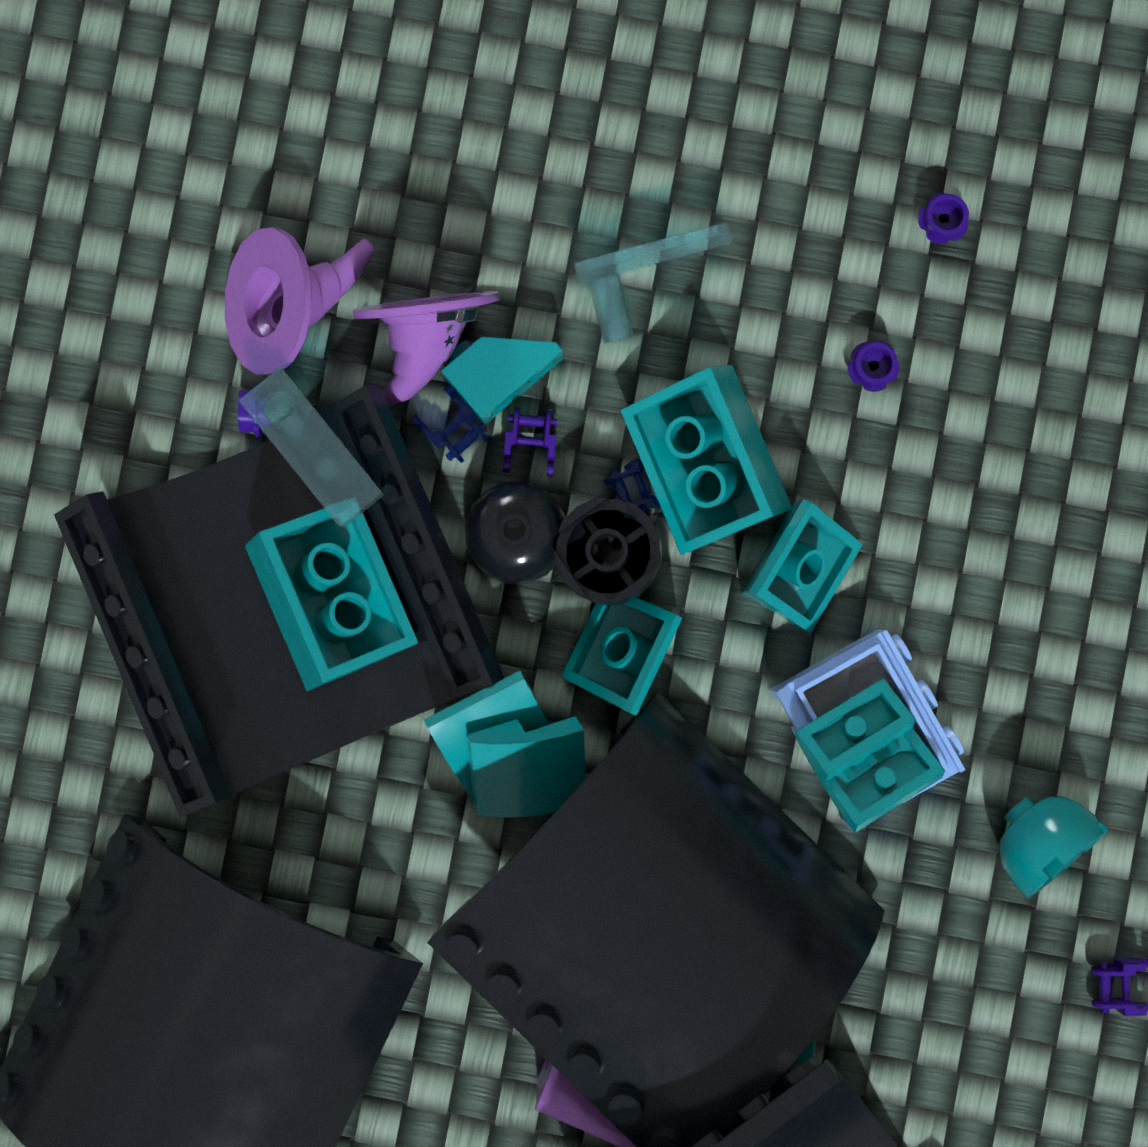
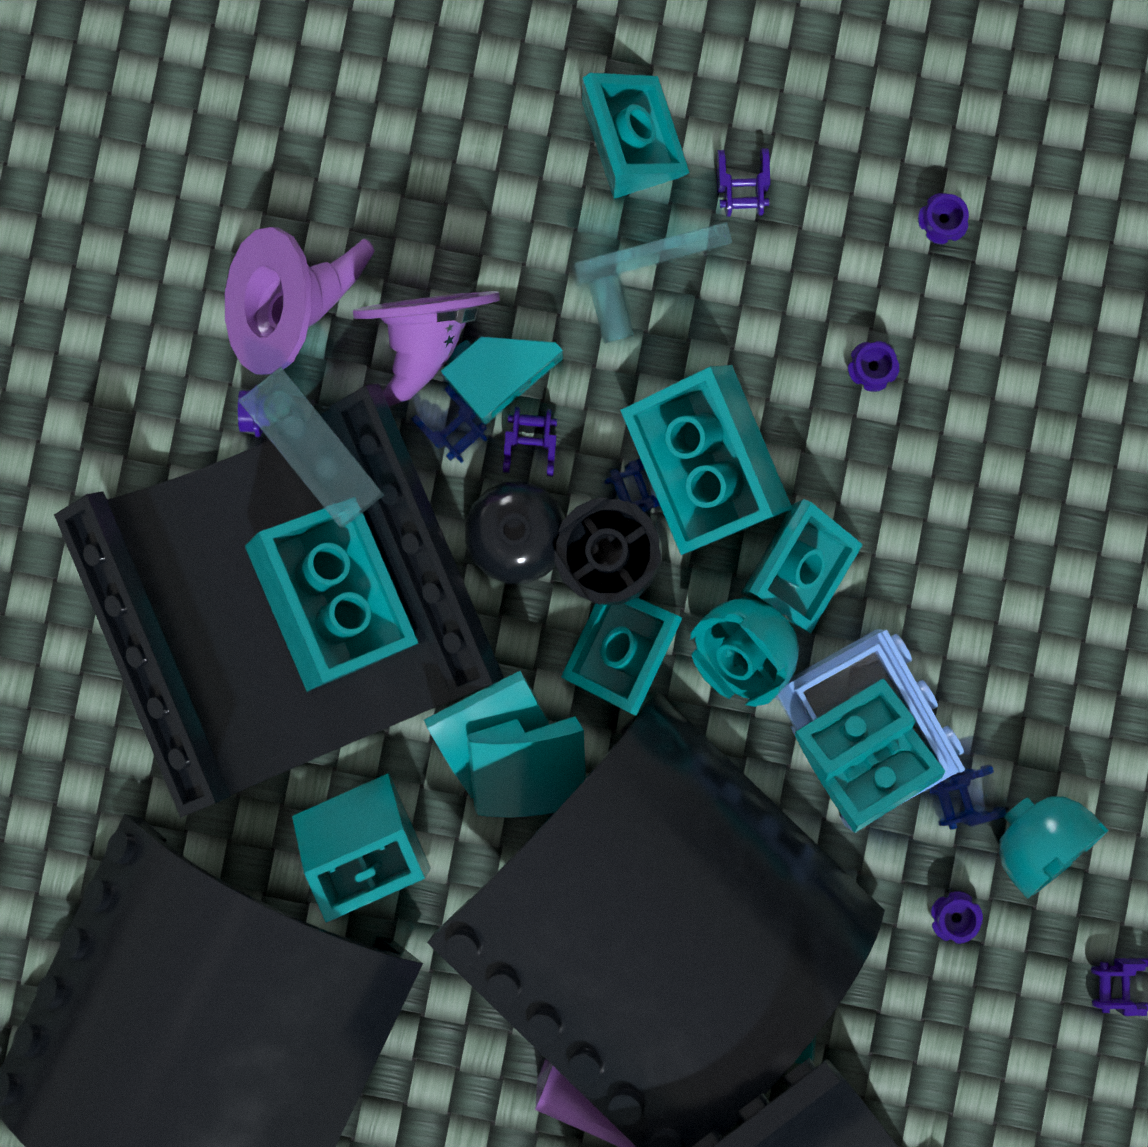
none -> teal slope [292,773,431,923]
none -> teal slope [582,73,690,199]
none -> teal cylinder [690,598,799,707]
none -> dark purple piece [716,148,771,217]
none -> clear blue piece [929,765,1006,830]
none -> dark purple plate [931,891,983,944]

